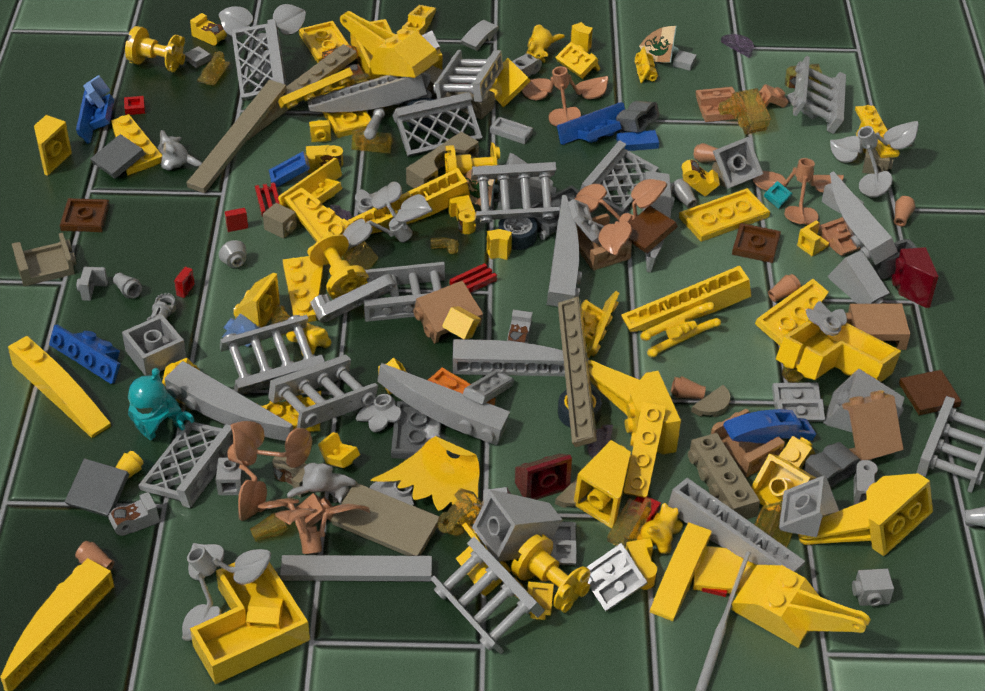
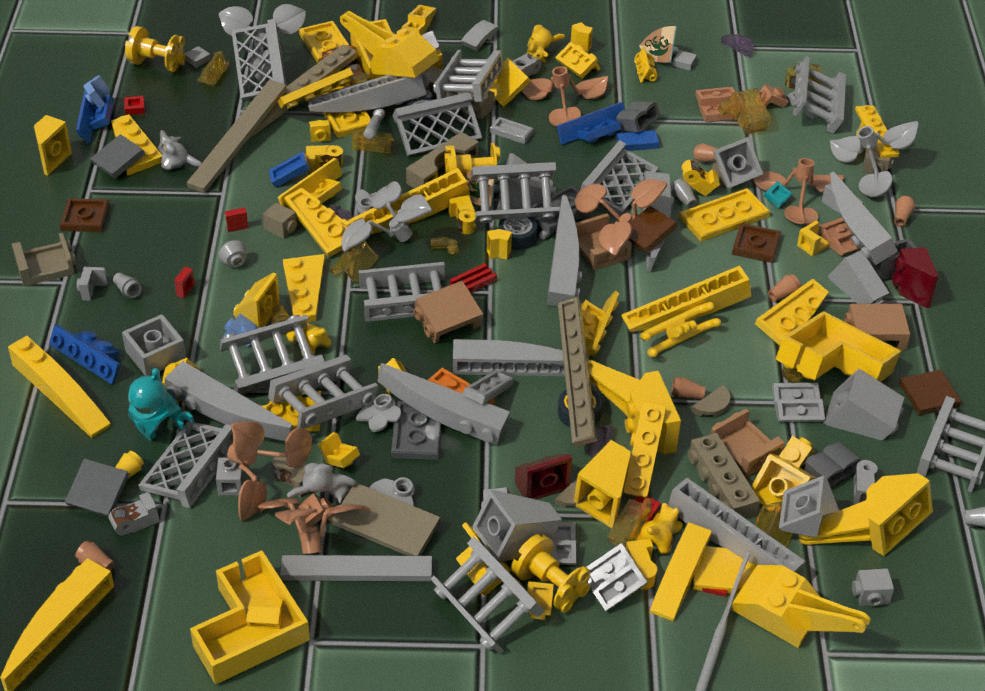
light grey connector [147,293,176,321] -> none
light grey plant [182,543,271,641] -> none
yellow leg [190,13,227,45] -> none
clear yellow cone [250,513,288,542] -> none
red tile [255,183,280,217] -> none
yellow piece [307,232,369,300] -> none
light grey beam [310,274,396,323] -> none
yellow piece [370,436,480,523] -> none
clear yellow leg [437,488,483,536] -> none
yellow panel [443,306,481,339] -> none
leg [507,310,533,343] -> none
light grey tile [568,199,604,246] -> none
blue slope [723,409,816,444] -> none
light grey plate [806,301,847,336] -> none
medium nougat panel [842,390,903,461] -> none

